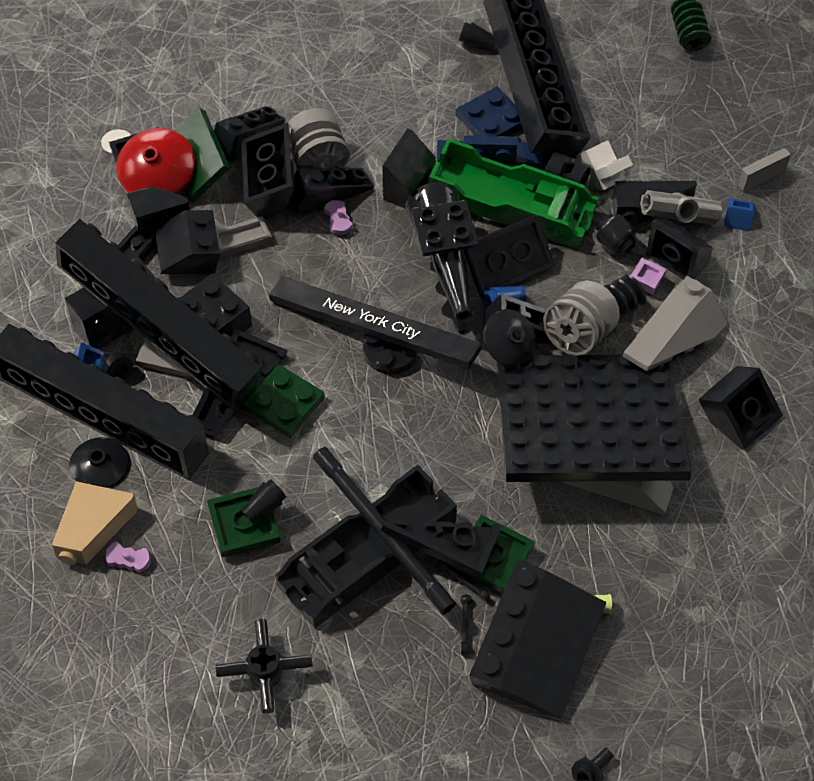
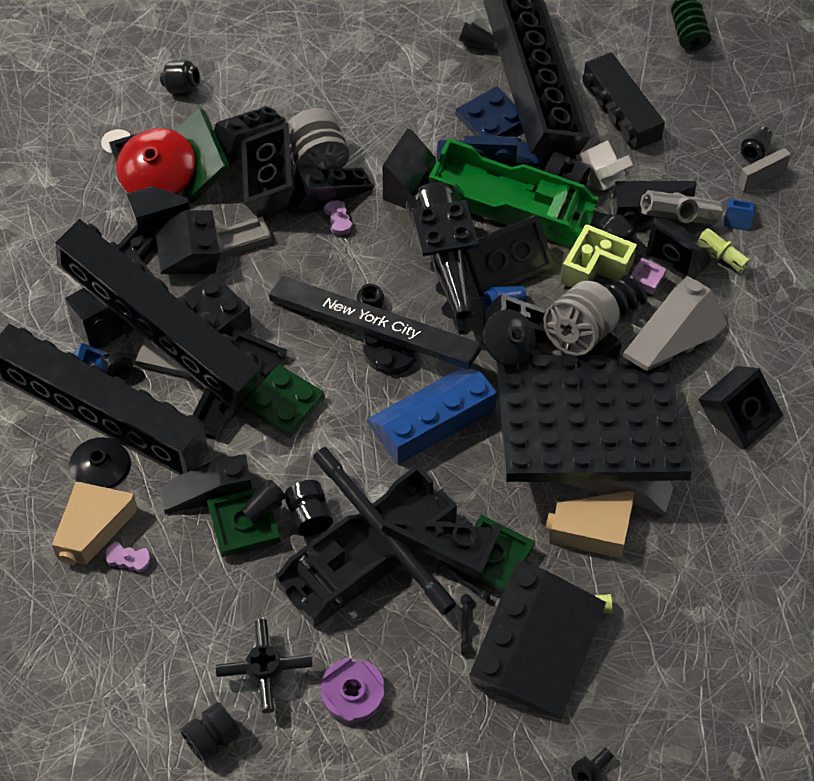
none -> black head [160,60,200,95]
none -> black slope [160,454,252,514]
none -> black wheel [179,701,241,763]
none -> black wheel [284,480,333,537]
none -> medium lavender plate [321,658,384,725]
none -> black plate [357,284,384,308]
none -> blue slope [367,367,497,465]
none -> tan slope [545,491,635,559]
none -> yellowish green brick [561,224,637,288]
none -> black brick [582,52,665,150]
none -> black slope [588,333,622,355]
none -> yellowish green axle [699,229,750,273]
none -> black cone [741,126,772,162]

